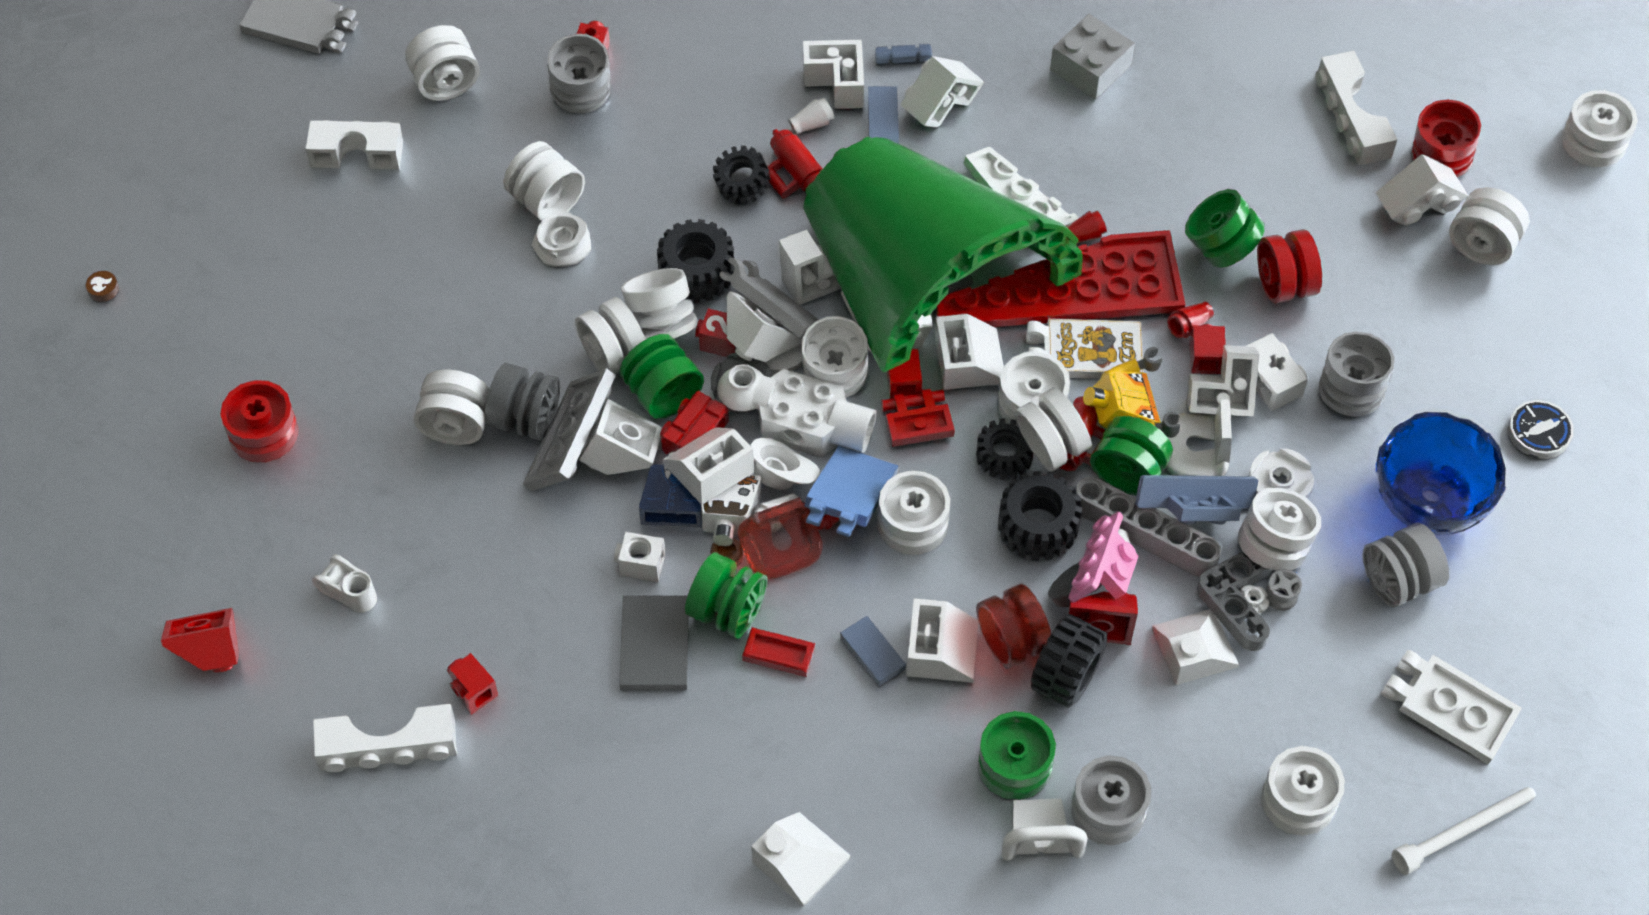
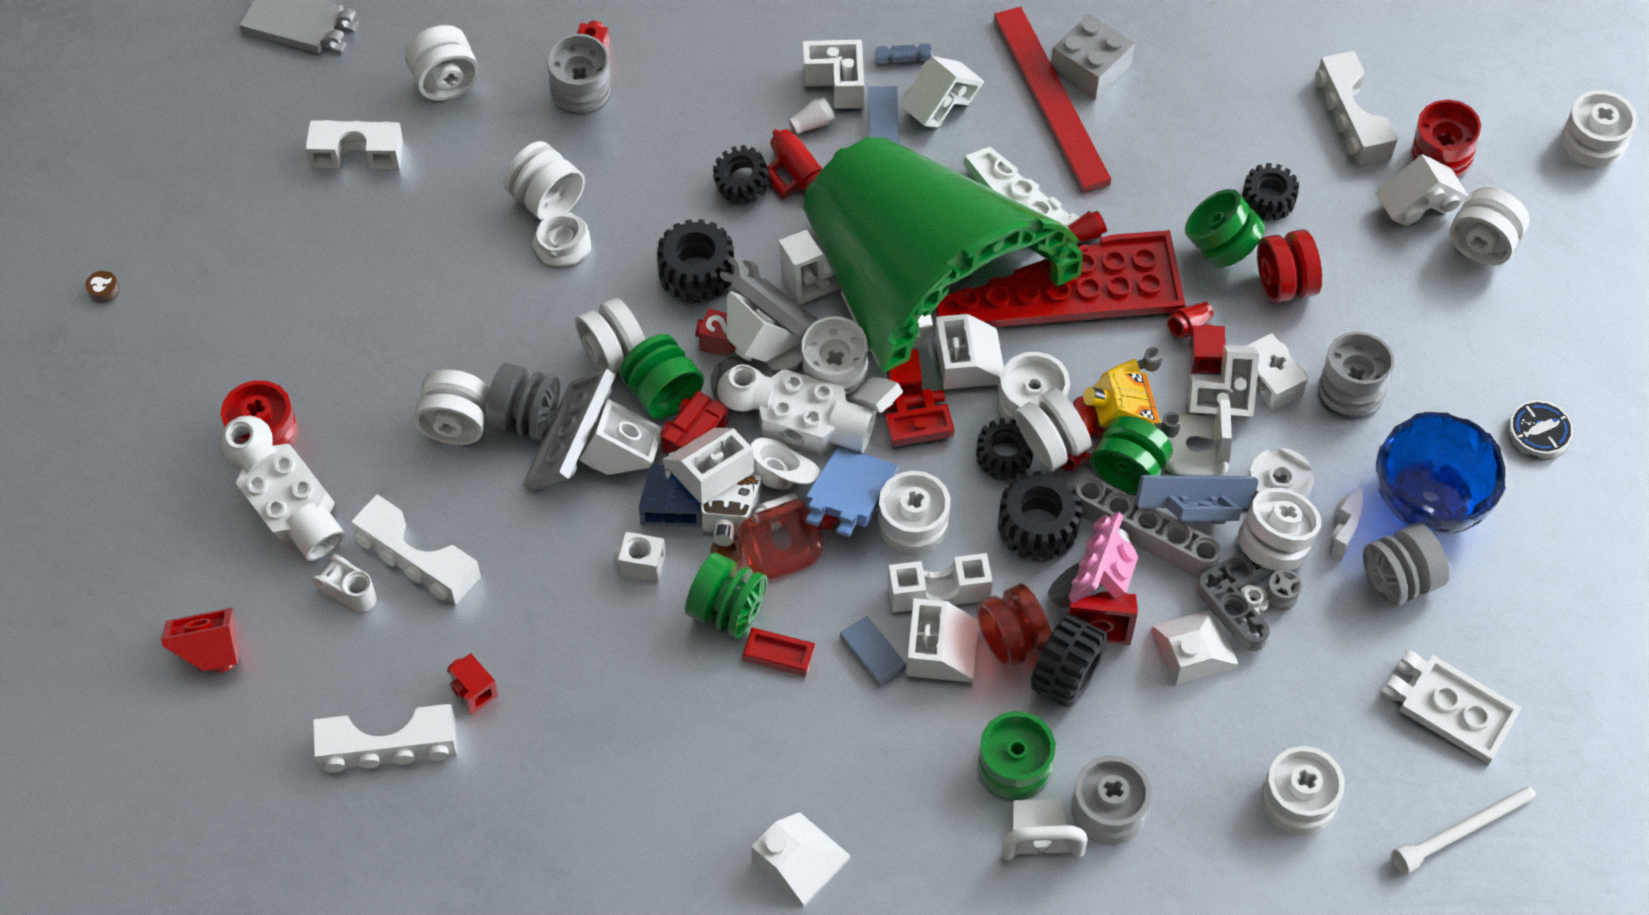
dark grey tile [619,595,689,690] -> none
white wheel [621,268,698,339] -> none
tile [1026,319,1144,379] -> none
none -> white brick [220,416,345,561]
none -> white arch [351,494,481,605]
none -> white slope [846,377,903,413]
none -> white arch [887,553,993,613]
none -> red tile [994,6,1111,193]
none -> black tyre [1242,163,1299,221]
none -> white slope [1330,486,1363,561]

